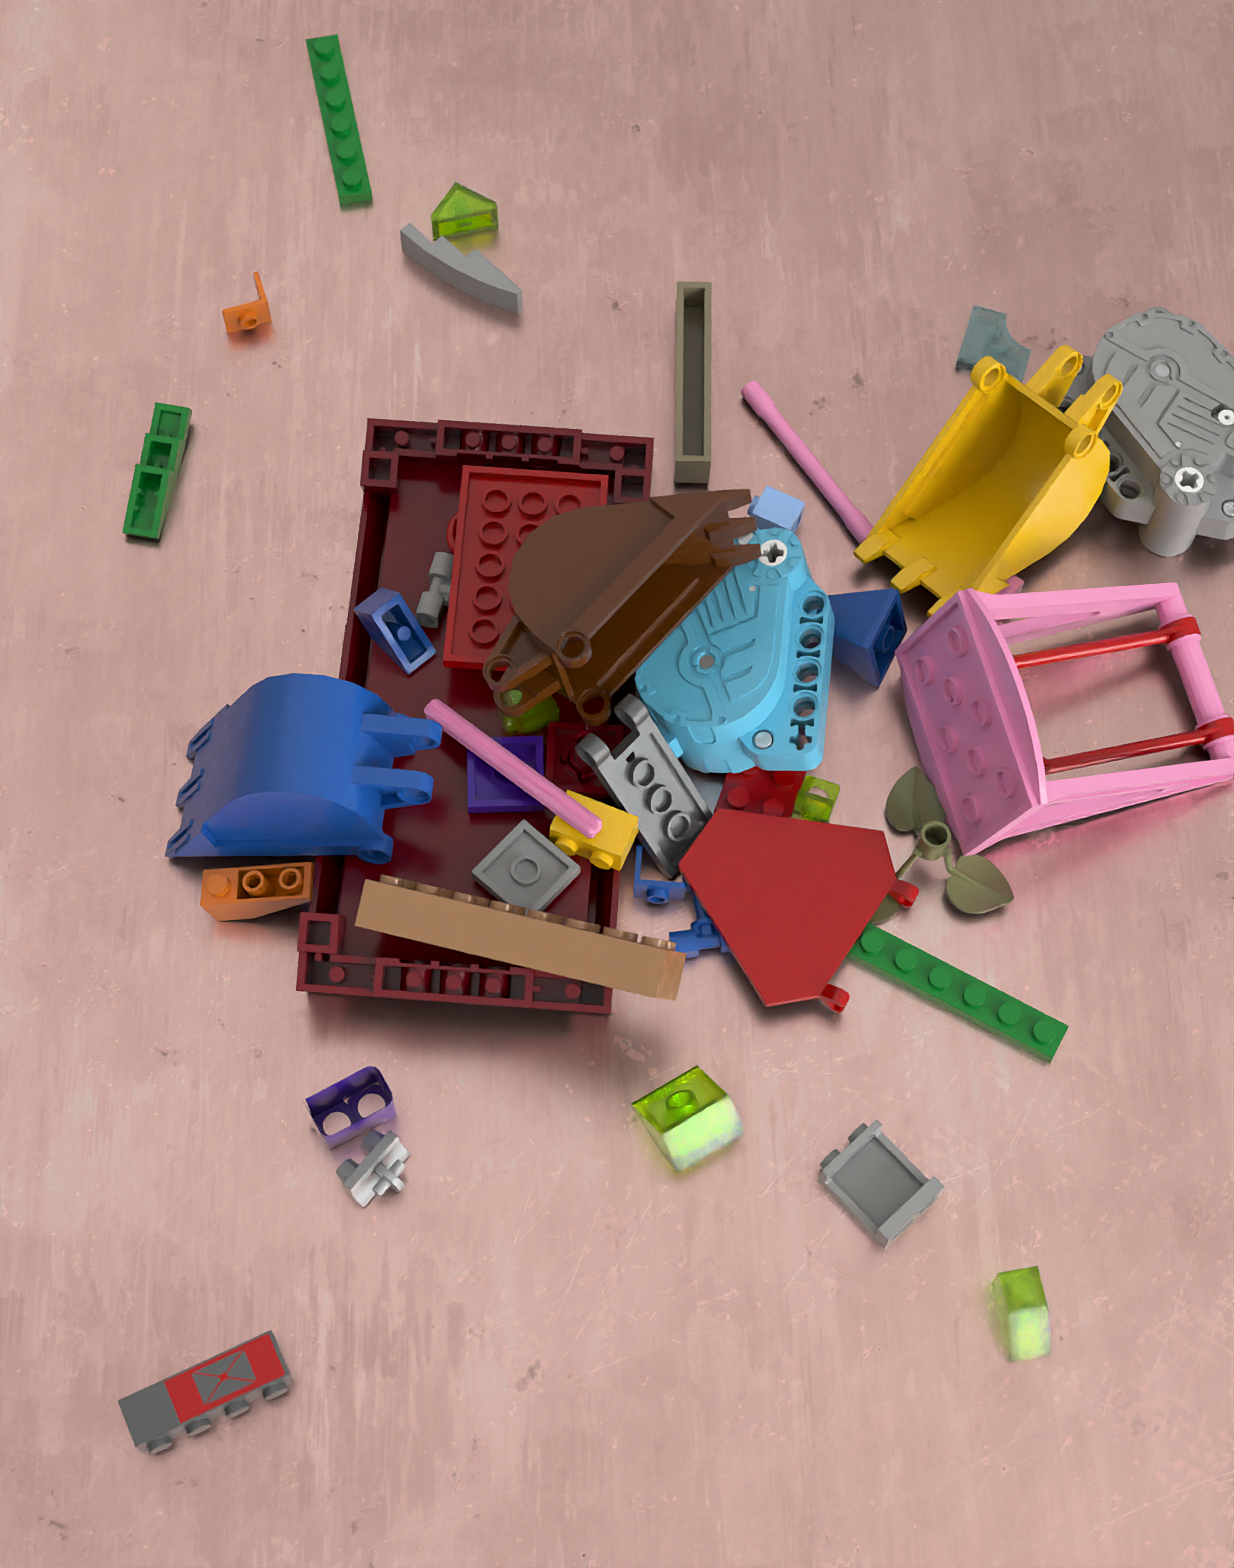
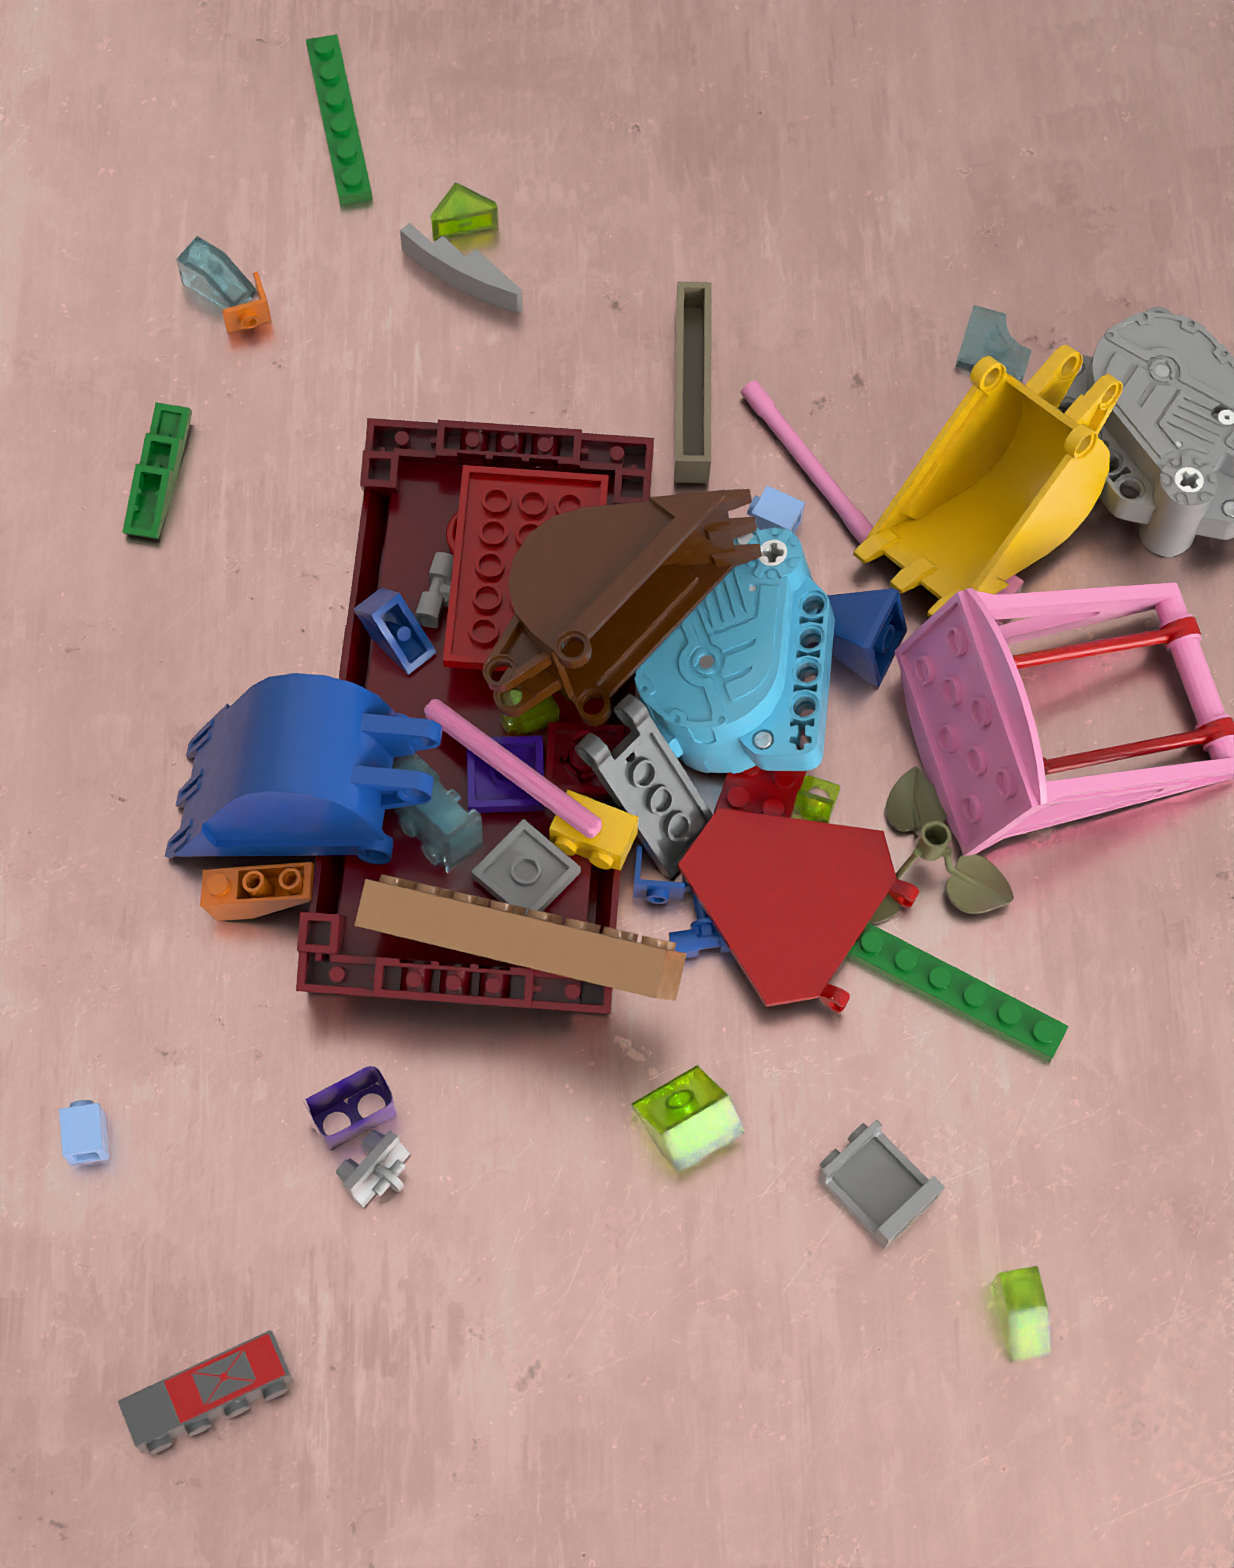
none -> light blue brick [59,1100,109,1165]
none -> clear light blue slope [176,236,256,309]
none -> clear light blue wedge [386,753,484,872]

